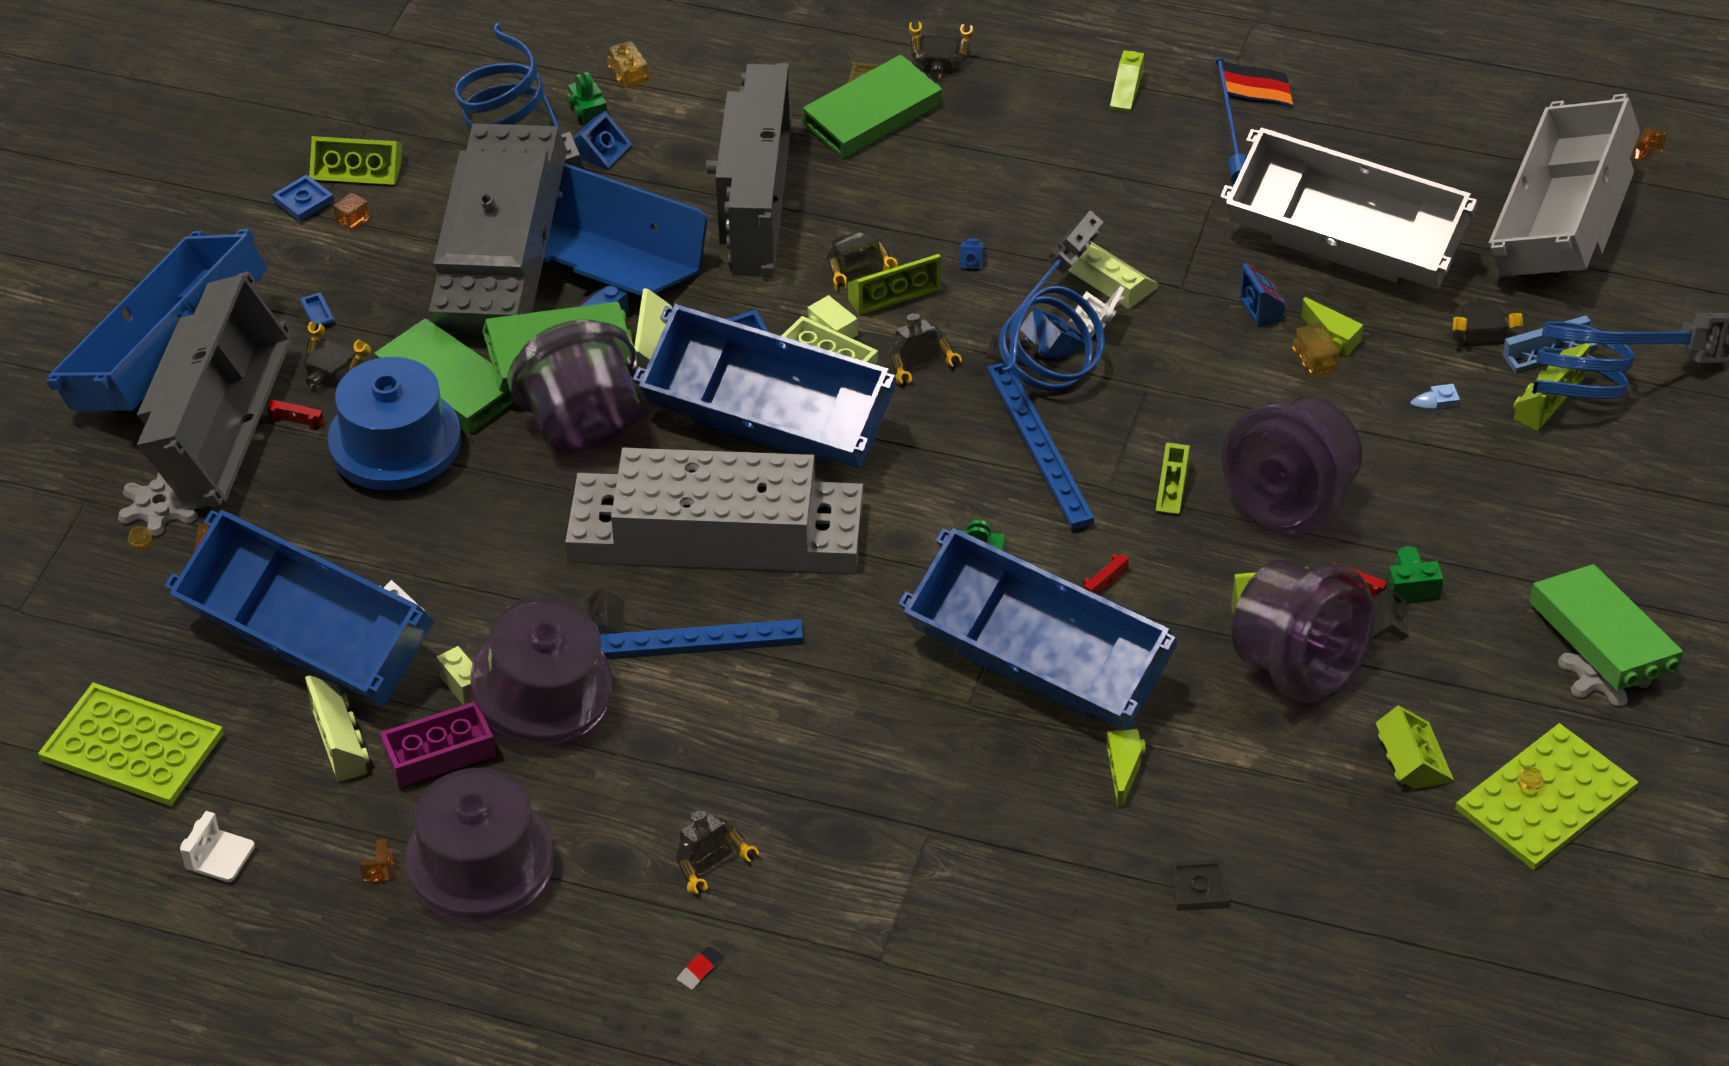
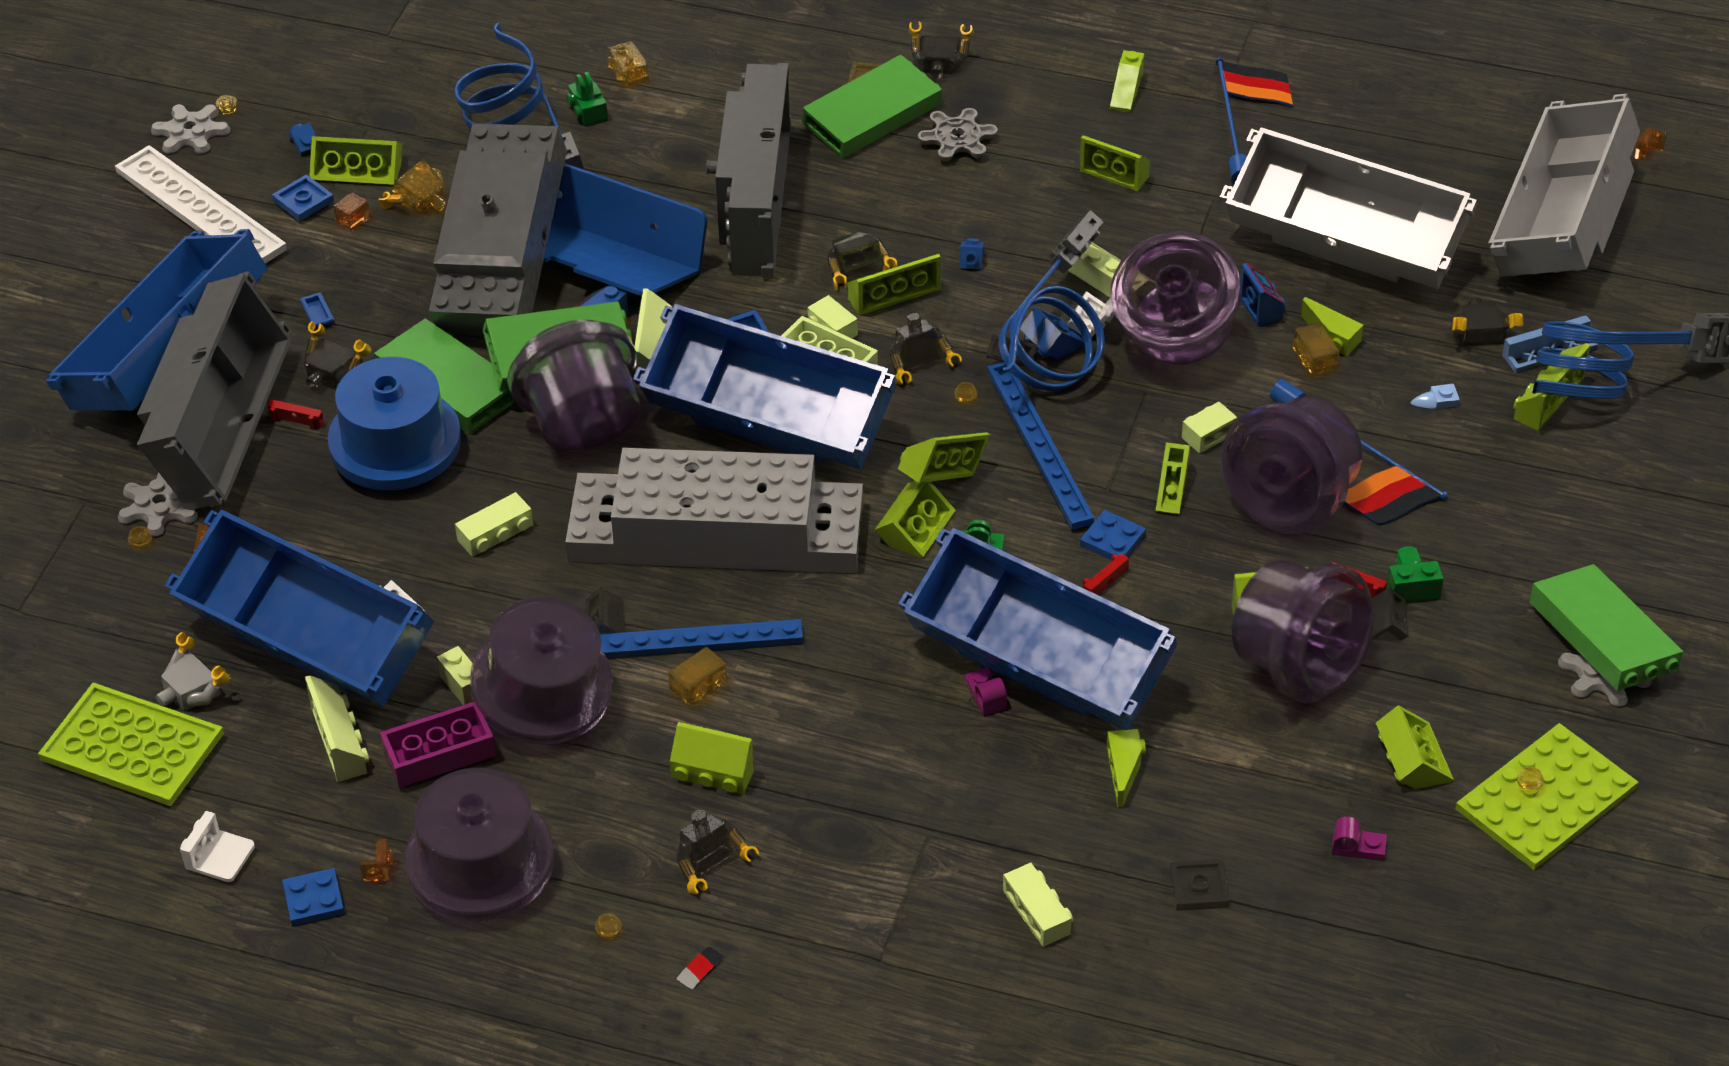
blue slope [573,111,632,169] -> none
none -> white plate [115,145,287,263]
none -> light grey plate [151,104,231,154]
none -> light grey torso [156,632,230,710]
none -> clear yellow plate [216,95,237,114]
none -> blue plate [282,868,345,927]
none -> blue bracket [288,123,317,155]
none -> clear yellow torso [378,159,447,212]
none -> yellowish green brick [455,492,533,557]
none -> clear yellow plate [595,913,622,939]
none -> clear yellow brick [668,647,727,705]
none -> lime slope [670,722,754,794]
none -> lime slope [875,480,956,558]
none -> lime slope [898,432,990,483]
none -> light grey plate [918,108,998,161]
none -> clear yellow plate [954,382,977,403]
none -> magenta plate [965,668,1007,716]
none -> yellowish green brick [1003,863,1073,947]
none -> lime slope [1080,135,1150,191]
none -> blue plate [1080,510,1146,560]
none -> clear purple piece [1110,231,1241,365]
none -> yellowish green brick [1182,402,1237,454]
none -> flag [1270,379,1448,526]
none -> magenta plate [1331,817,1387,861]

